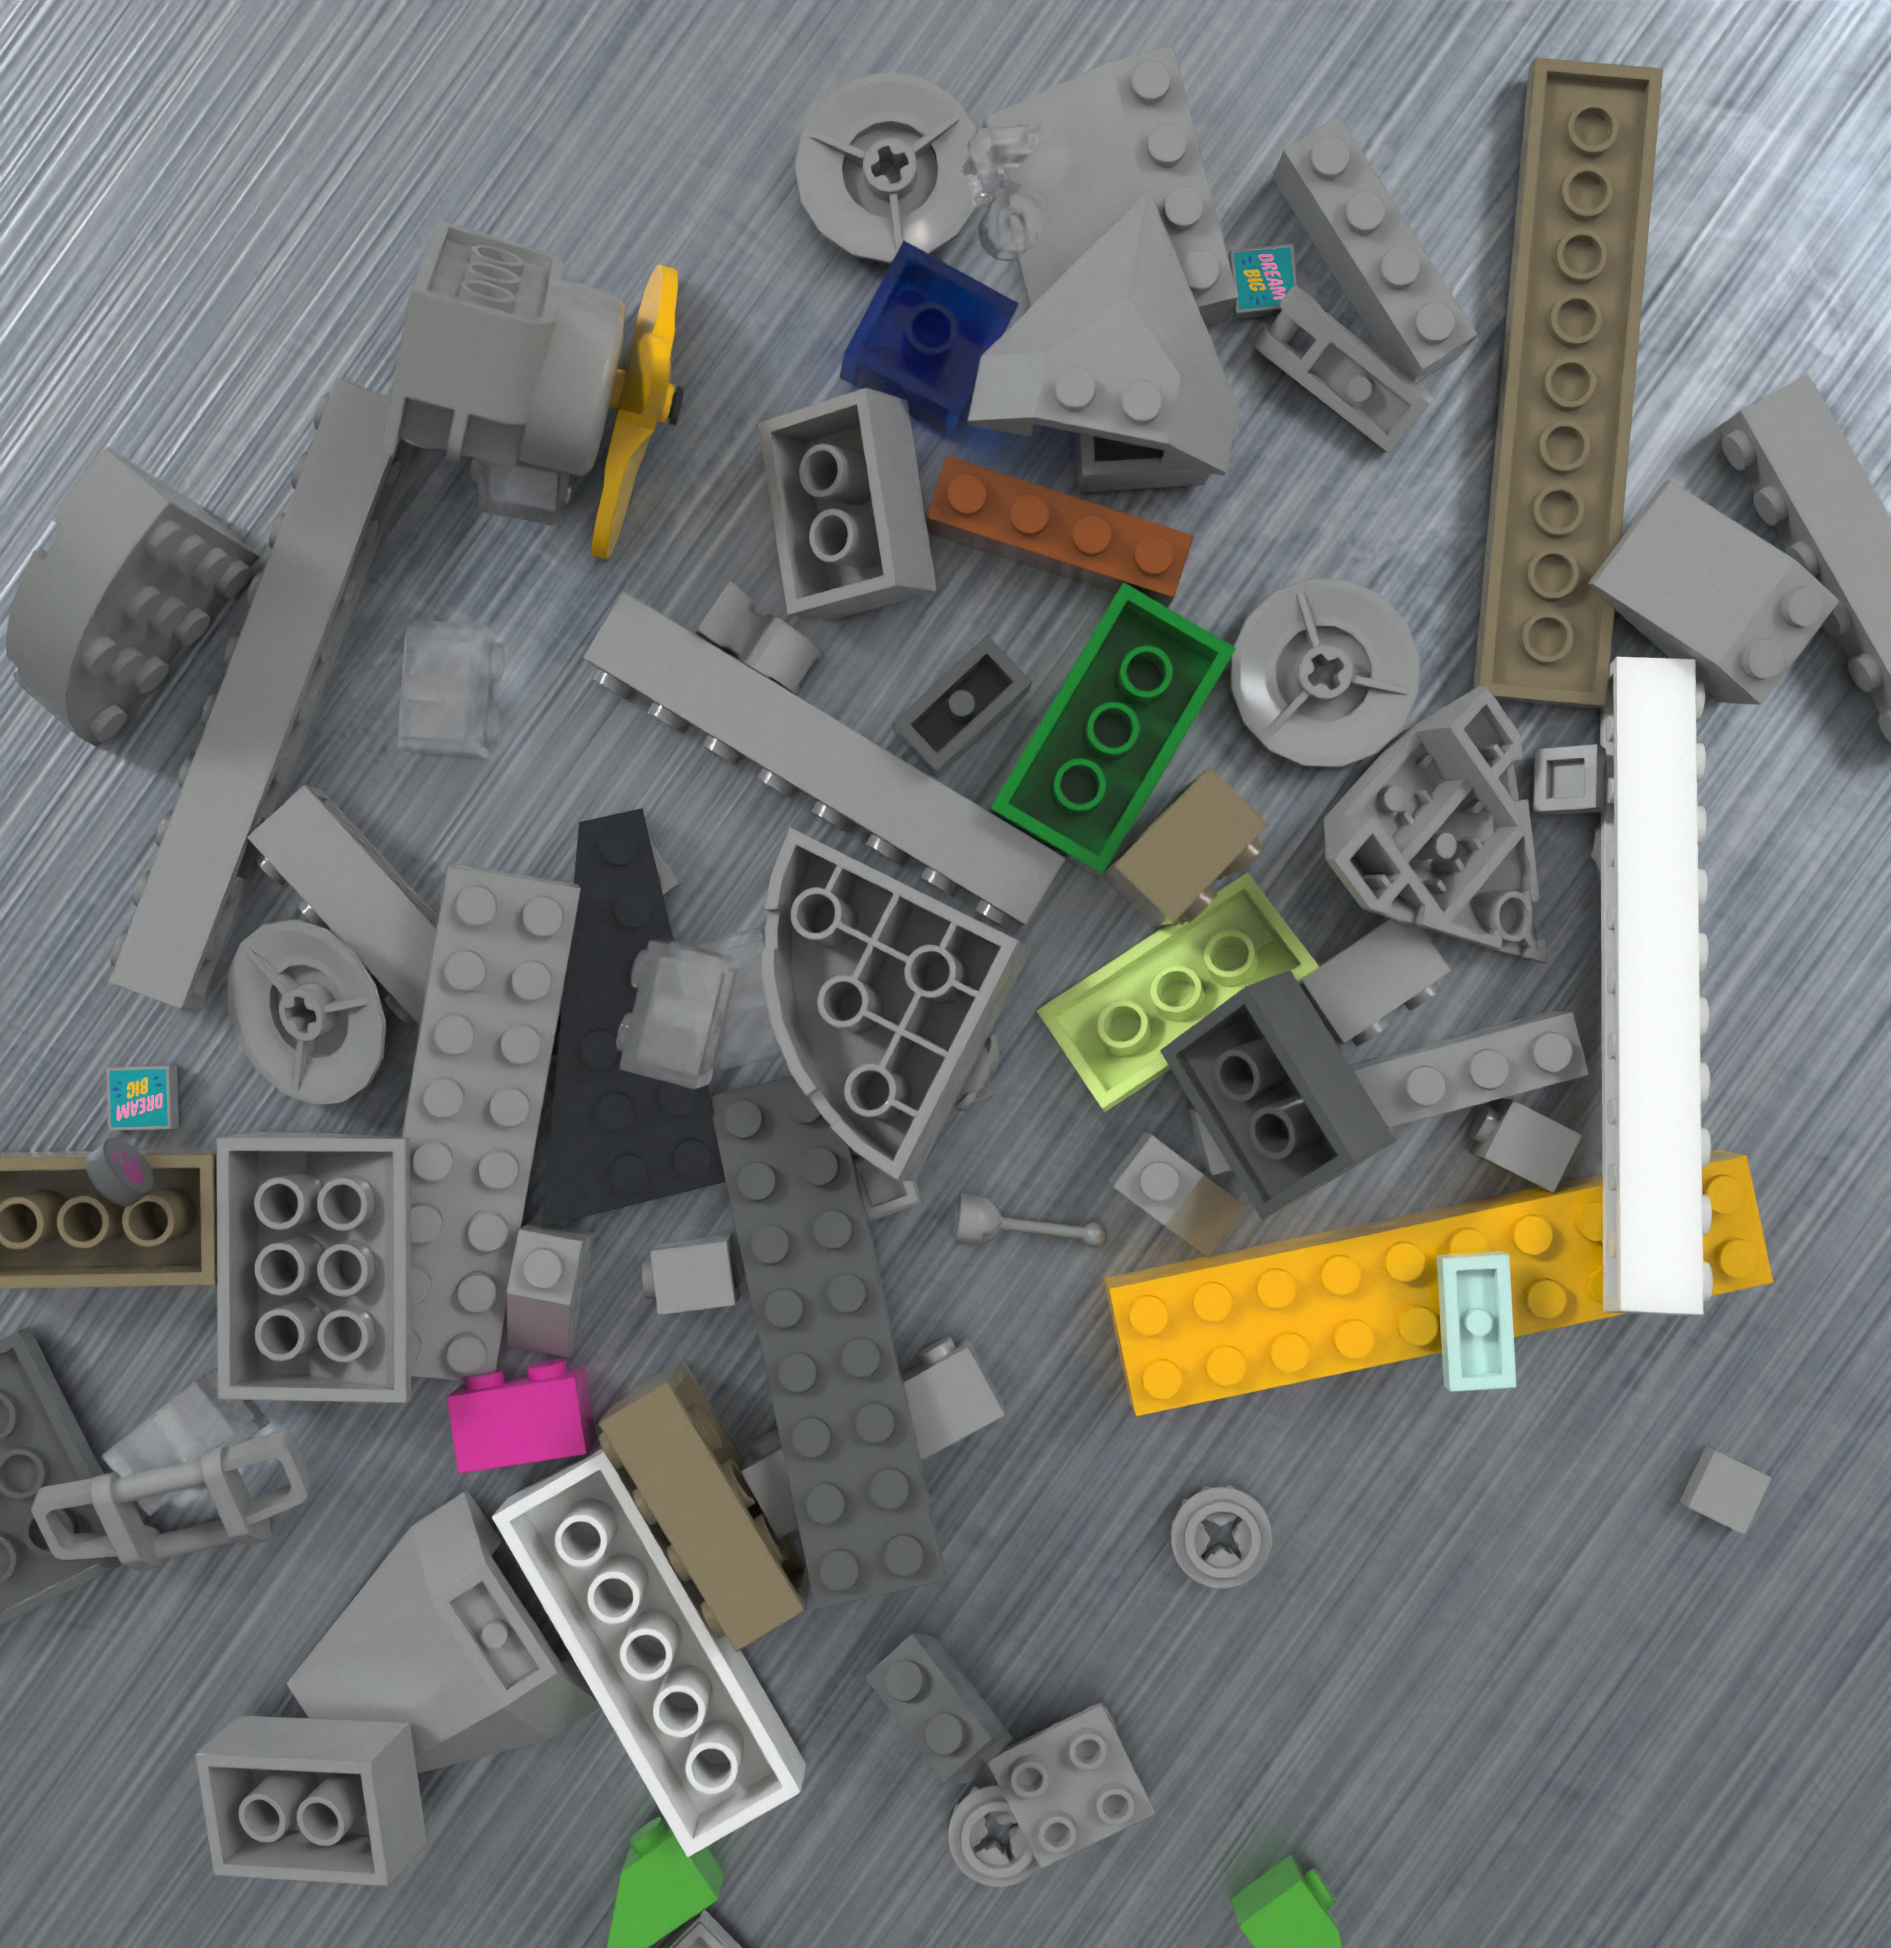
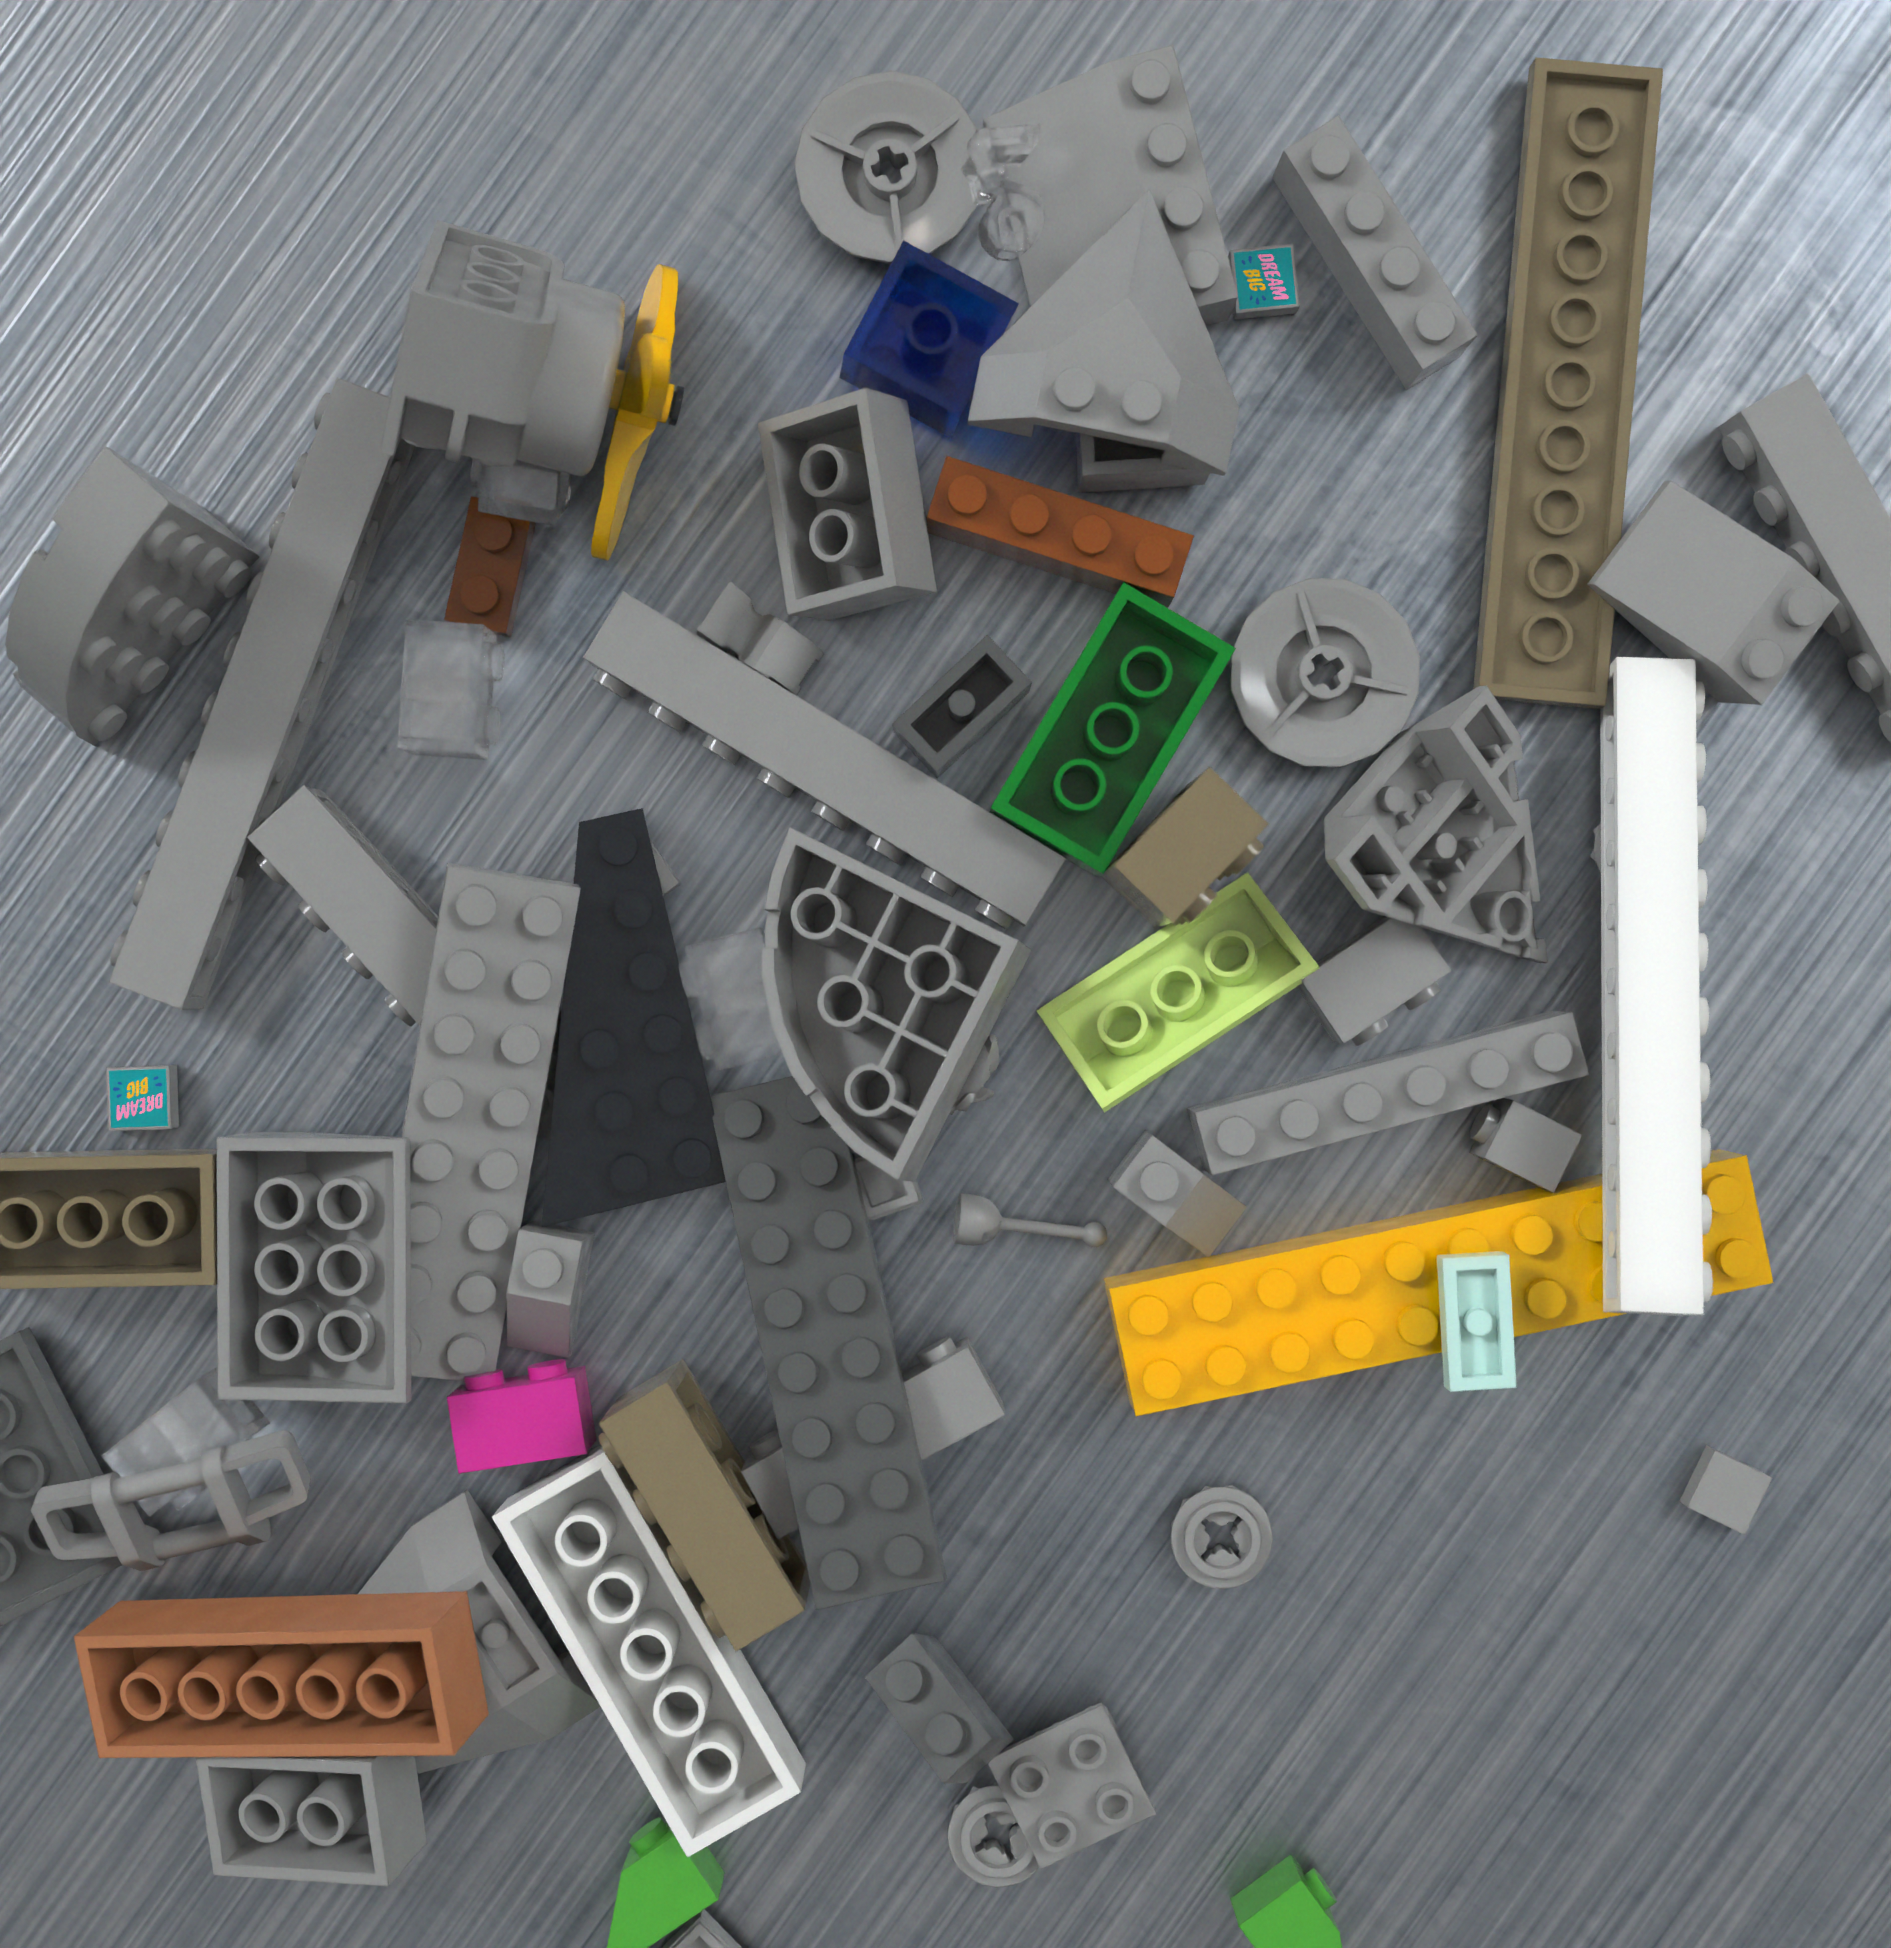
dark grey tile [86,1138,155,1206] -> none
light grey piece [227,919,386,1105] -> none
clear brick [616,939,740,1089] -> none
light grey brick [642,1234,741,1315] -> none
dark grey slope [1160,970,1397,1220] -> none
light grey plate [1252,287,1433,453] -> none
light grey plate [1533,744,1606,816] -> none
none -> nougat brick [74,1591,489,1758]
none -> reddish brown plate [444,496,538,638]

